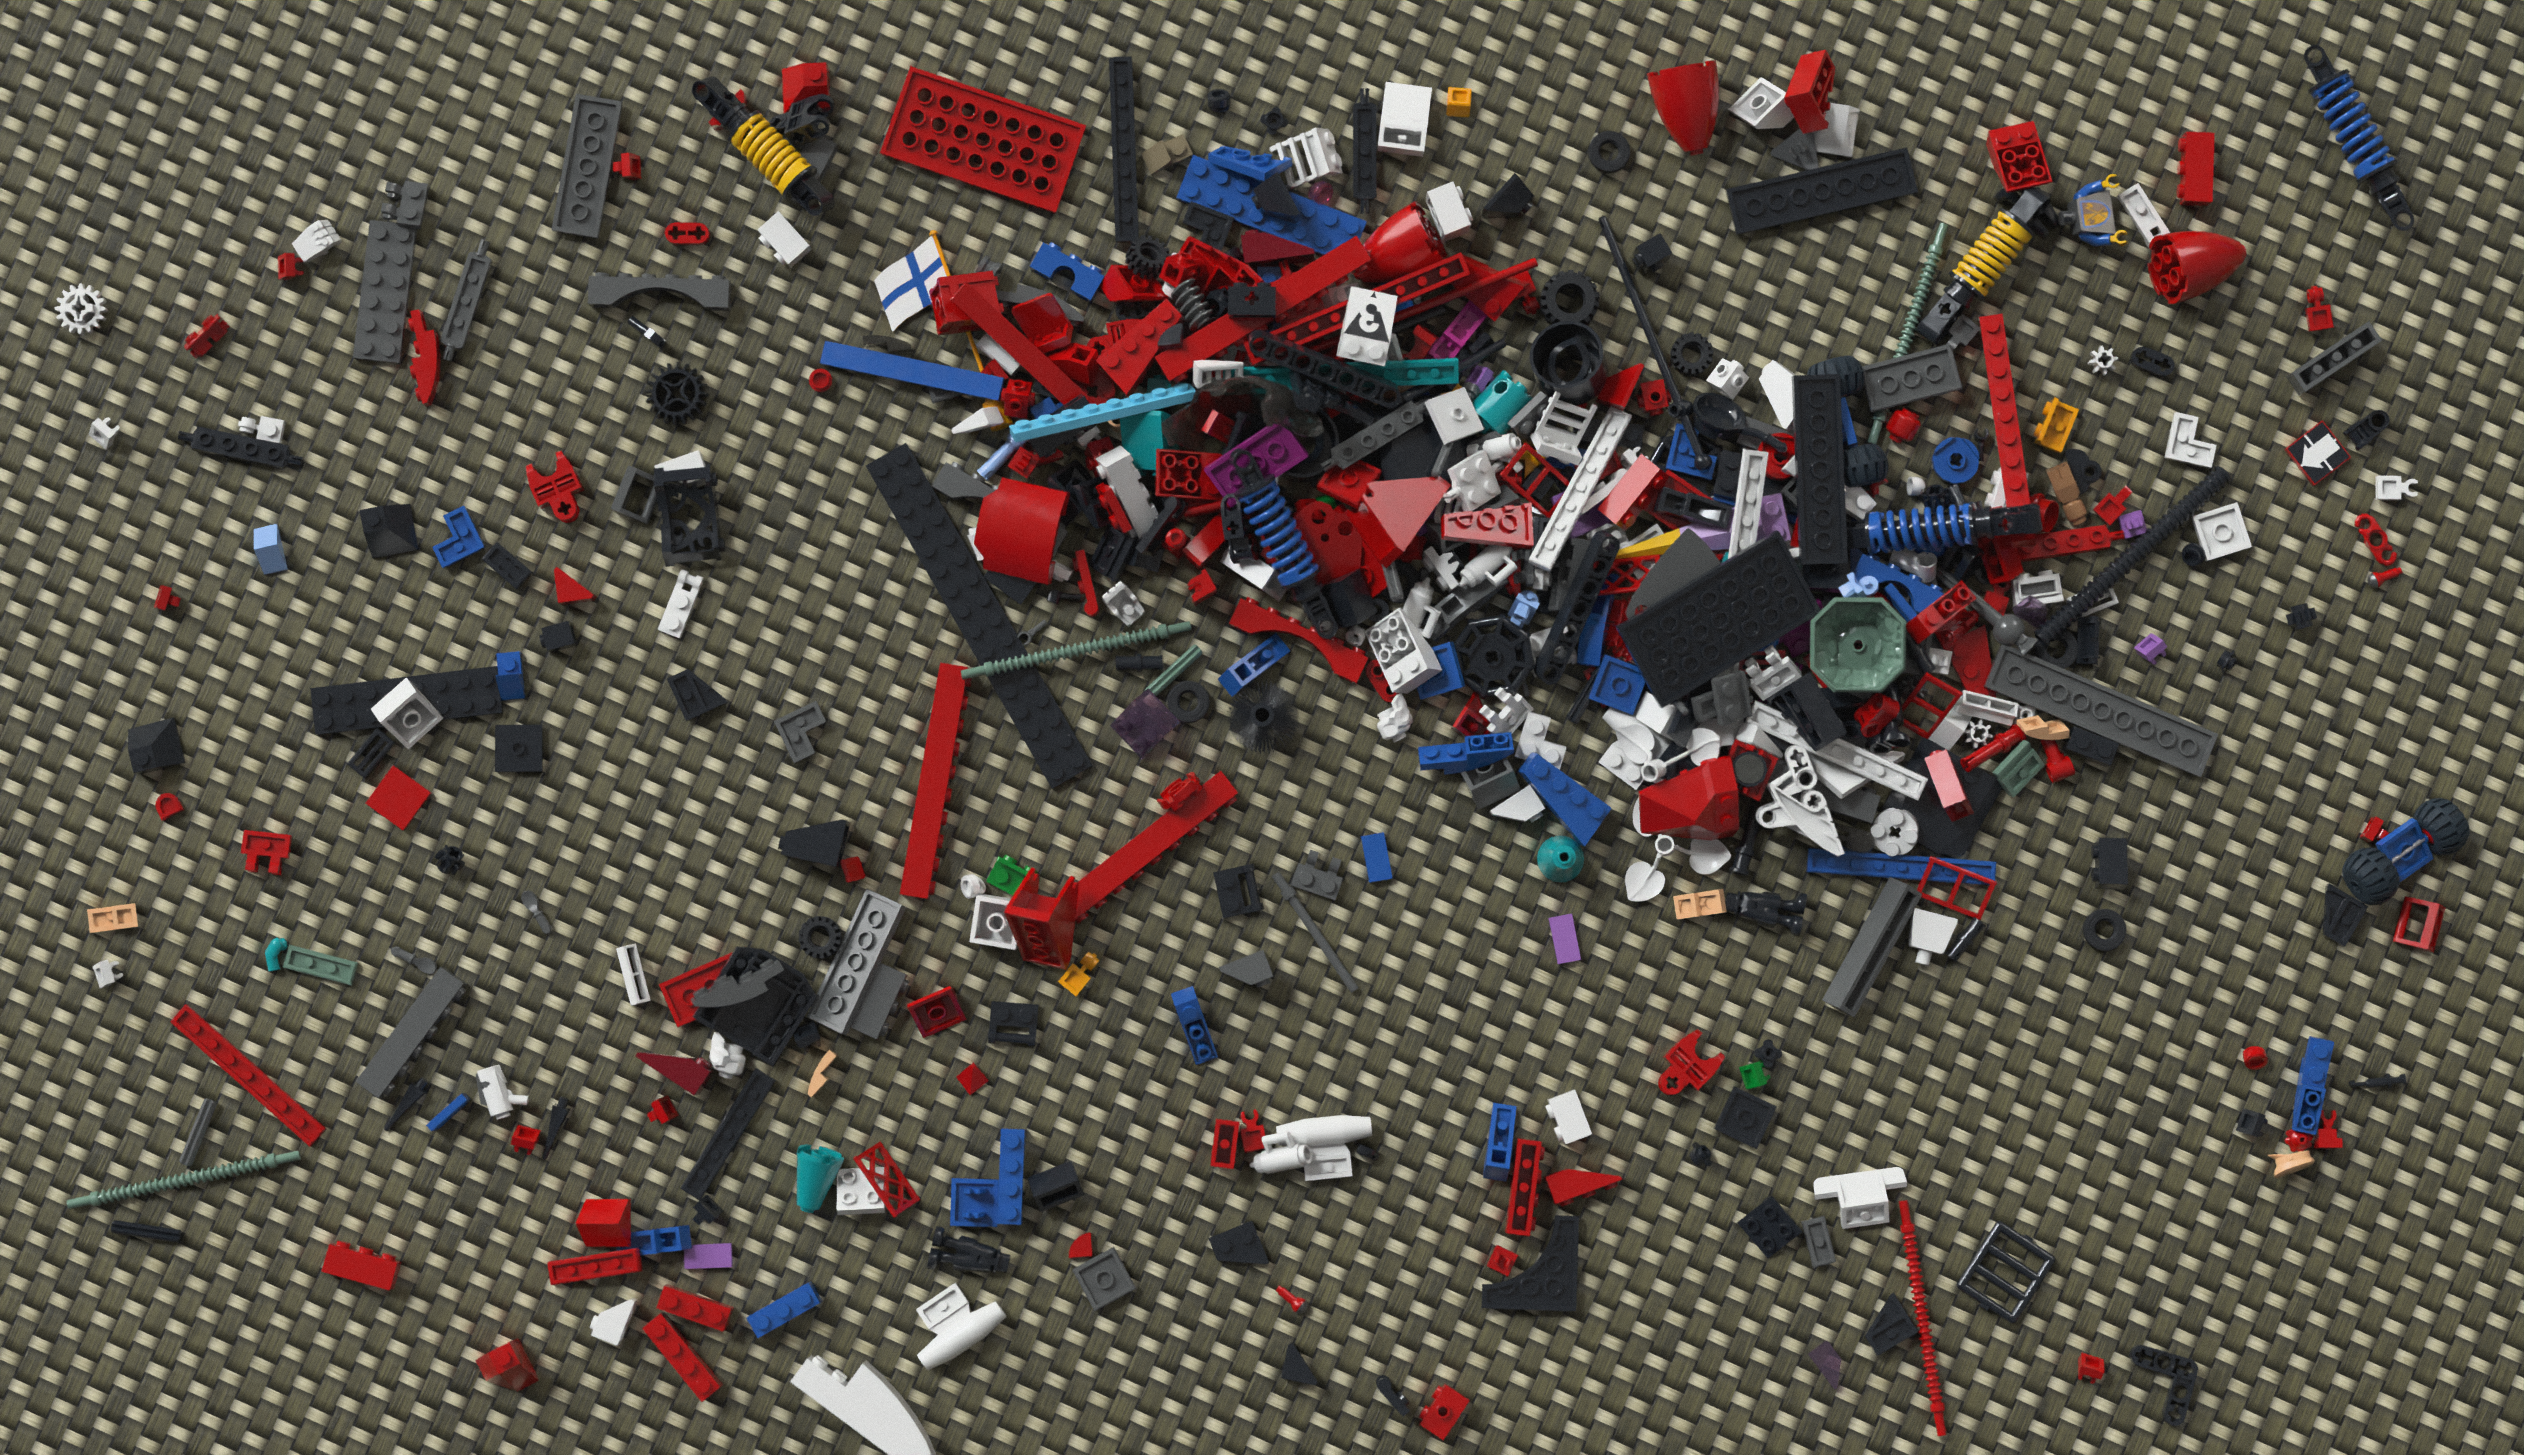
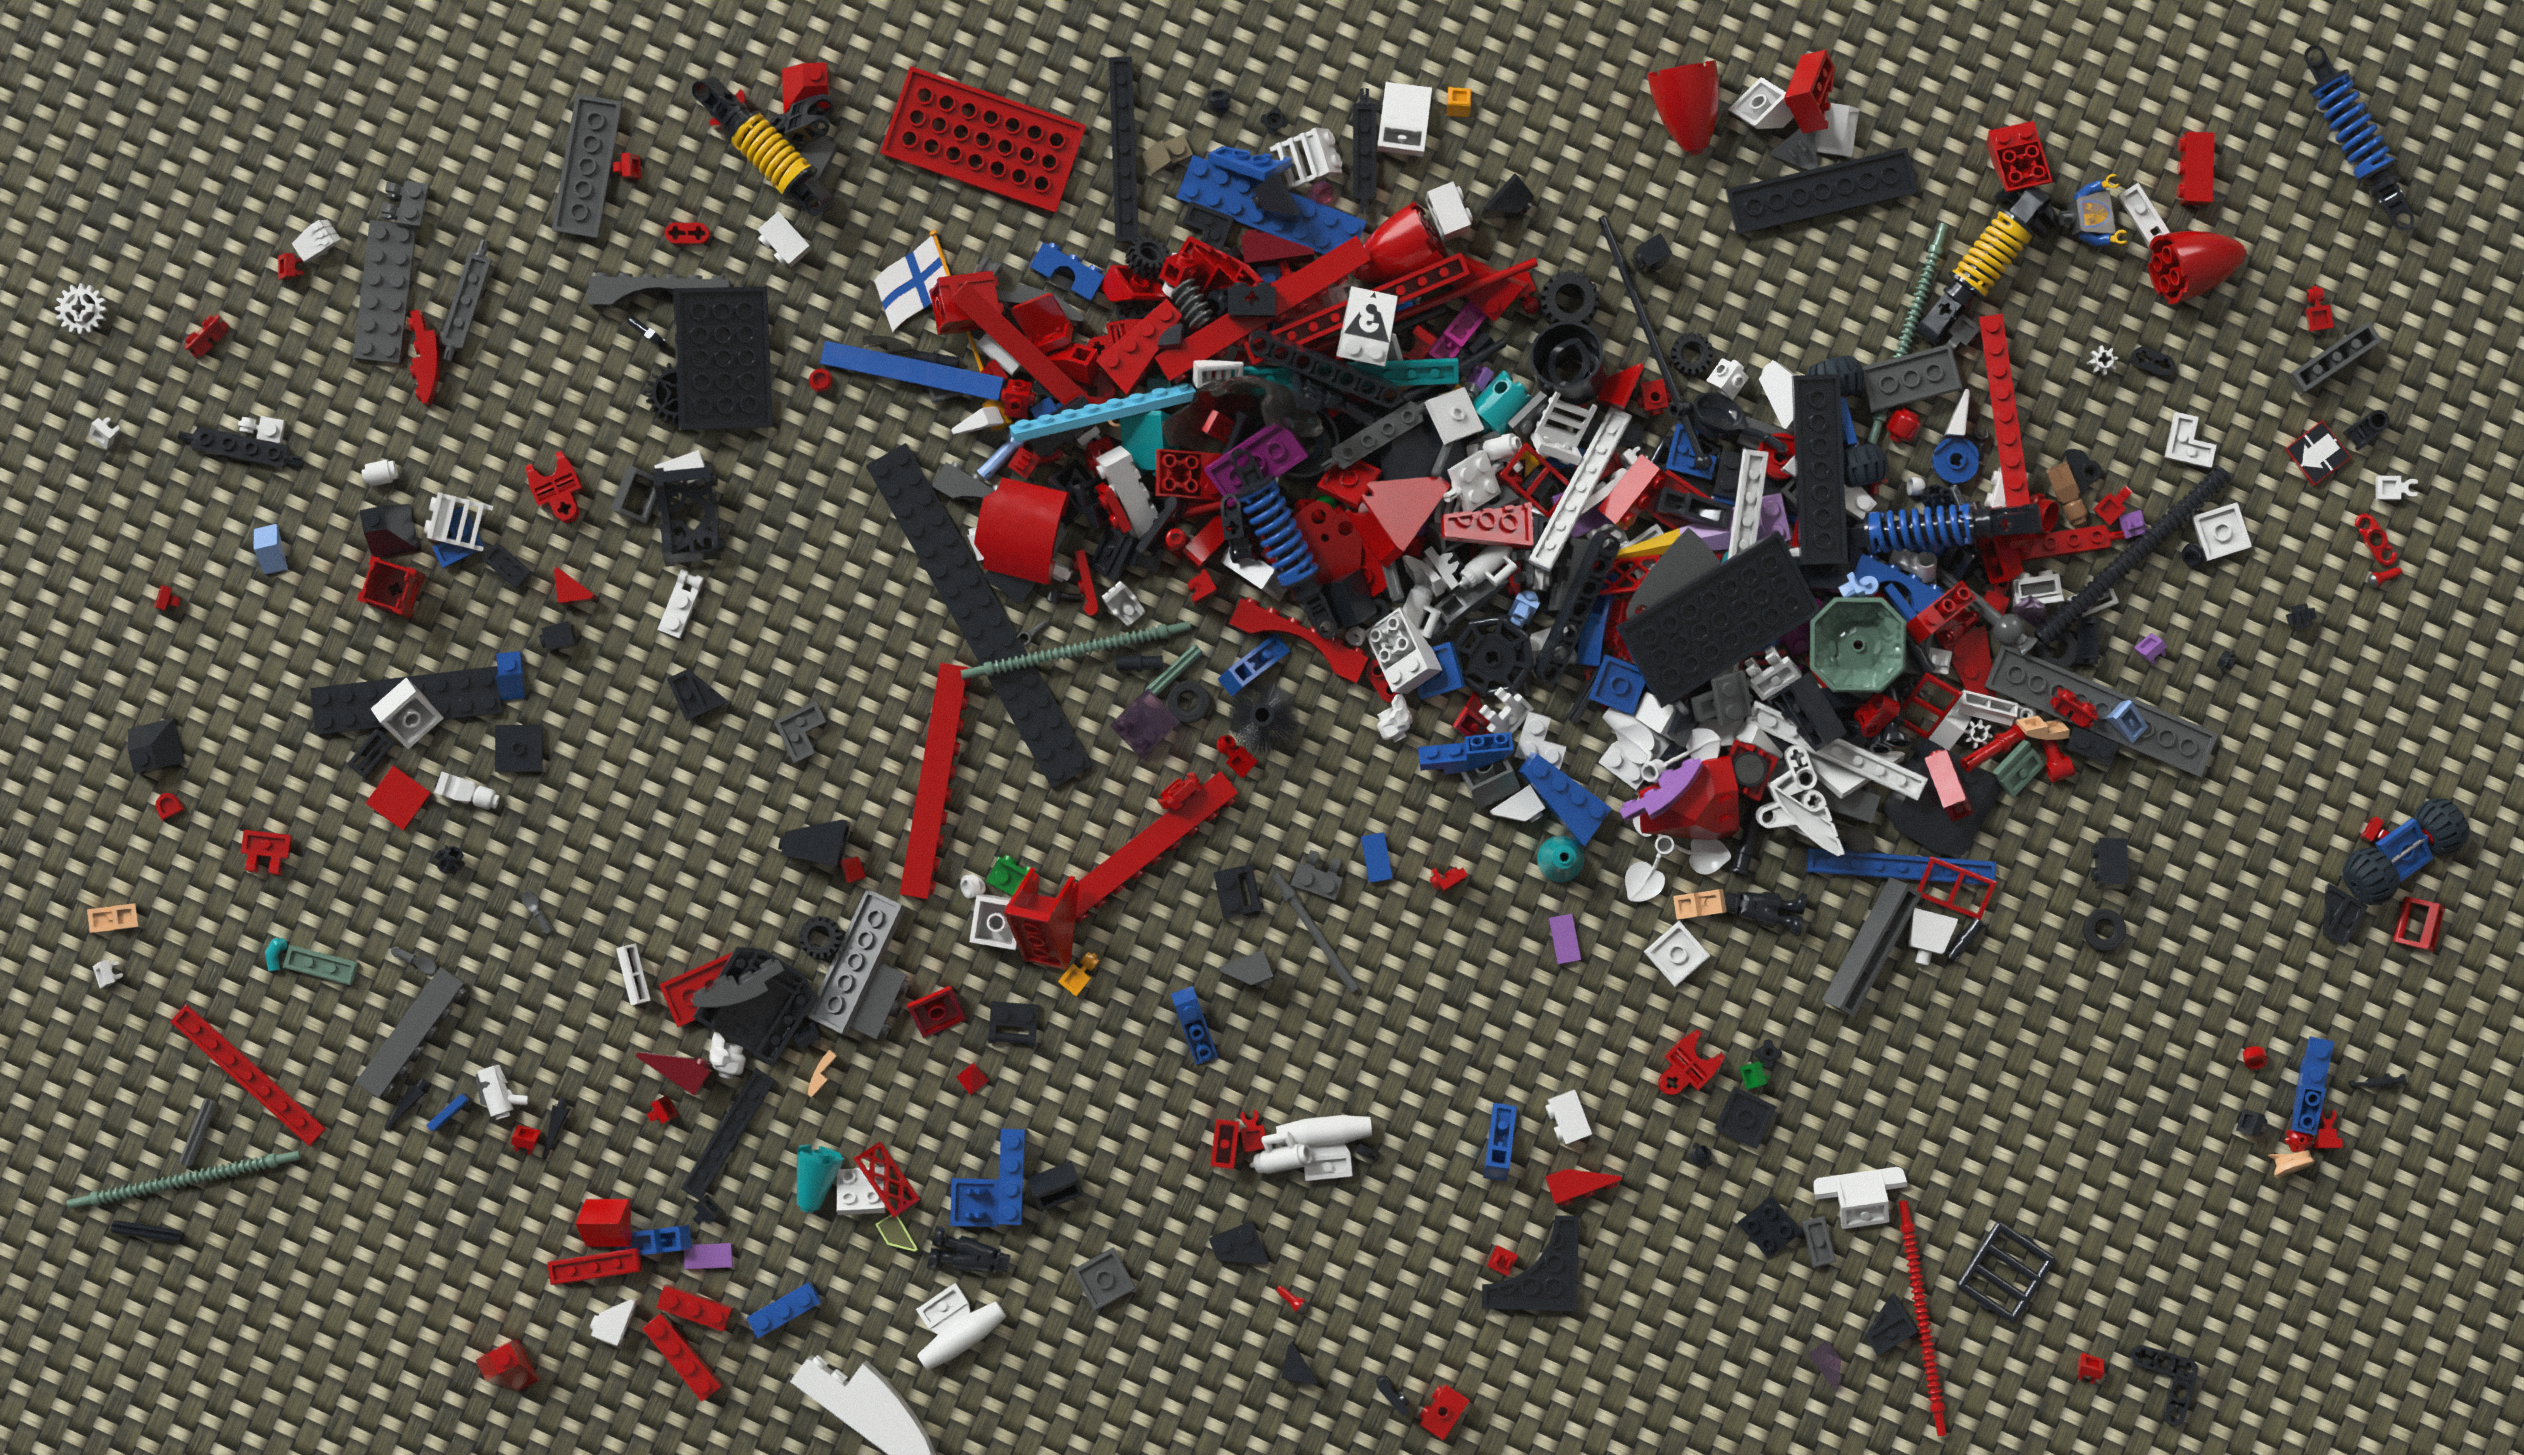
red brick [321,1240,402,1291] -> none
red tile [1069,1232,1093,1258] -> none
red brick [1505,1138,1545,1236] -> none
black tyre [1588,131,1630,173] -> none
white plate [1871,808,1919,856] -> none
light orange bracket [2033,397,2079,453] -> none
none -> red container [357,555,426,619]
none -> white brick [362,459,398,487]
none -> white plate [423,492,493,552]
none -> white piece [434,772,500,810]
none -> black plate [673,287,773,430]
none -> olive tile [875,1215,918,1251]
none -> black pin [911,349,960,368]
none -> red plate [1216,735,1258,778]
none -> white slope [1402,555,1445,597]
none -> red bracket [1429,867,1468,893]
none -> medium lavender slope [1619,758,1703,823]
none -> white plate [1644,921,1710,987]
none -> white slope [1944,389,1970,438]
none -> red hinge [2049,687,2098,729]
none -> light blue slope [2106,700,2148,744]

